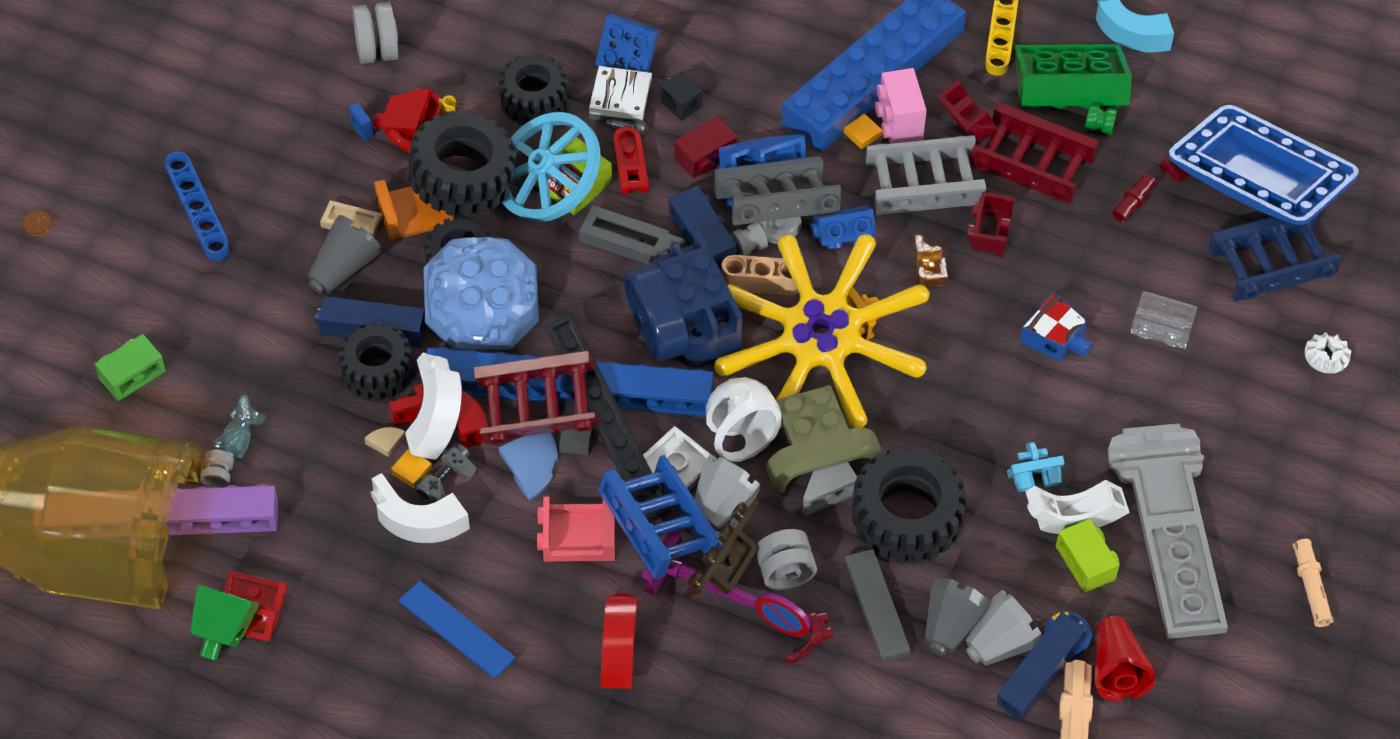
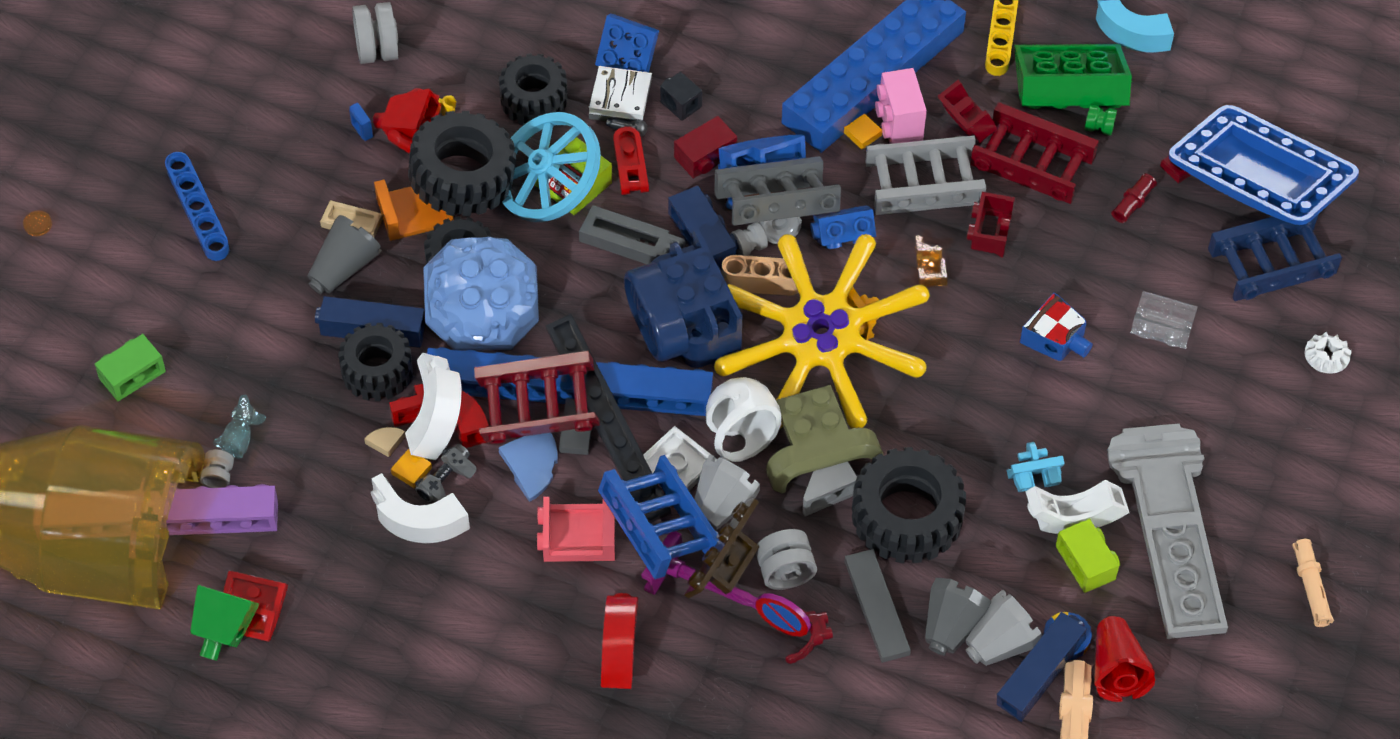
blue piece [398,581,516,679] -> none

